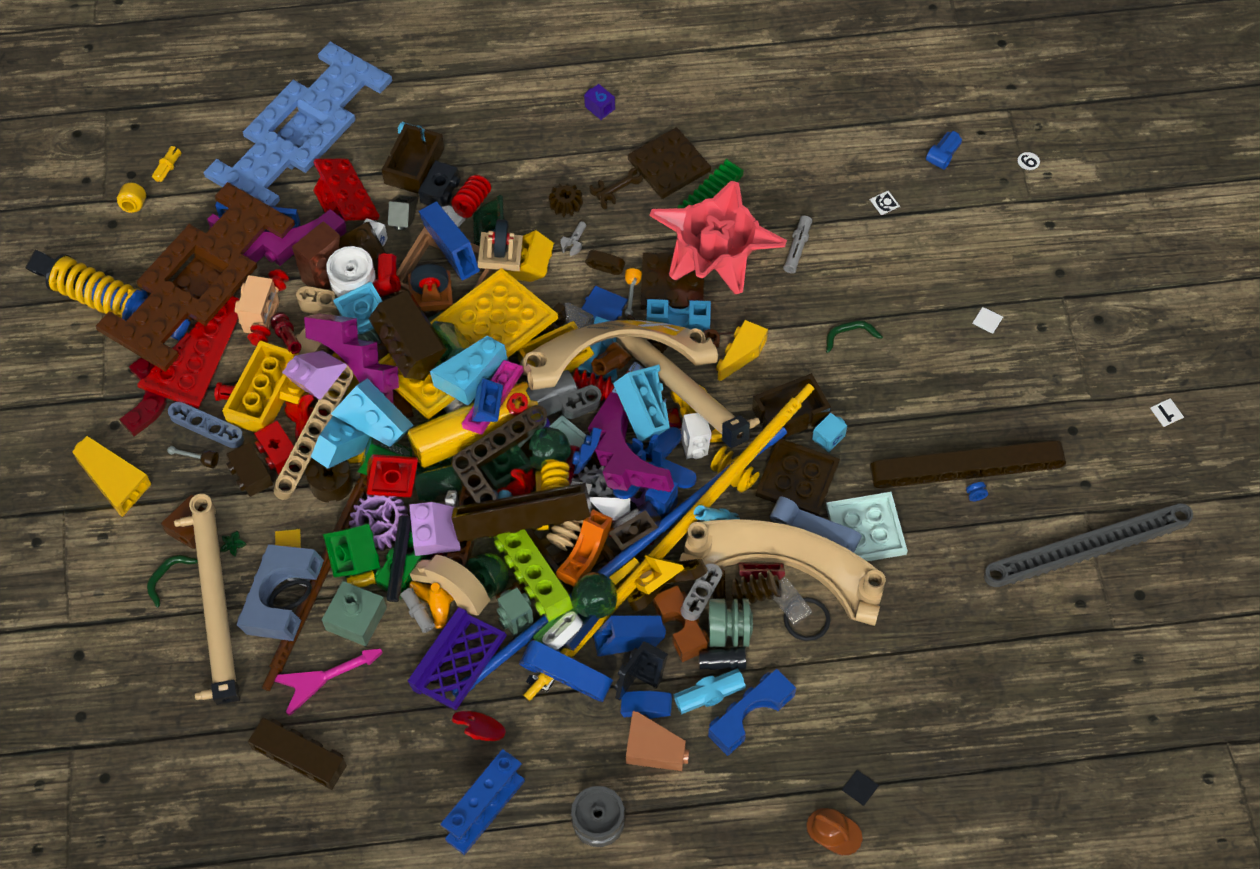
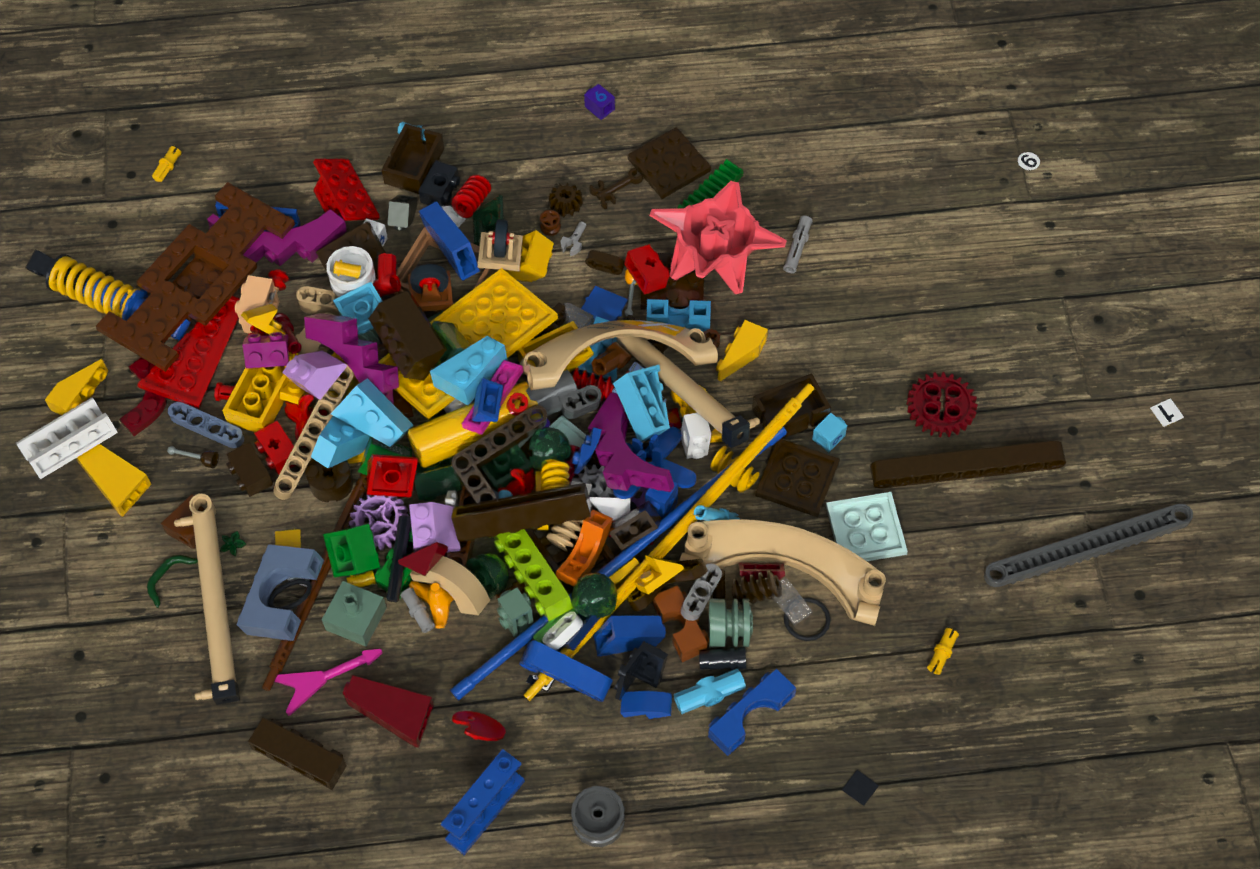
yellow head [117,183,146,213] -> none
medium blue piece [204,42,392,207] -> none
copper wedge [292,221,340,290] -> none
dark purple fence [408,607,507,710] -> none
nougat slope [626,711,690,771] -> none
sand blue beam [769,496,862,553] -> none
dark orange piece [807,808,862,855] -> none
dark green animal [826,320,883,353] -> none
white sticker [869,191,900,215] -> none
blue piece [926,131,962,170] -> none
blue bush [966,482,989,501] -> none
white sticker [972,307,1003,334] -> none
none -> white fence [16,398,118,479]
none -> yellow slope [45,359,108,416]
none -> yellow slope [241,304,286,334]
none -> magenta bracket [242,332,290,369]
none -> yellow pin [333,260,361,279]
none -> dark red slope [343,675,434,748]
none -> dark red slope [398,542,448,576]
none -> reddish brown wheel [540,210,561,236]
none -> red brick [624,244,670,295]
none -> dark red gear [906,372,978,437]
none -> yellow pin [927,628,959,675]

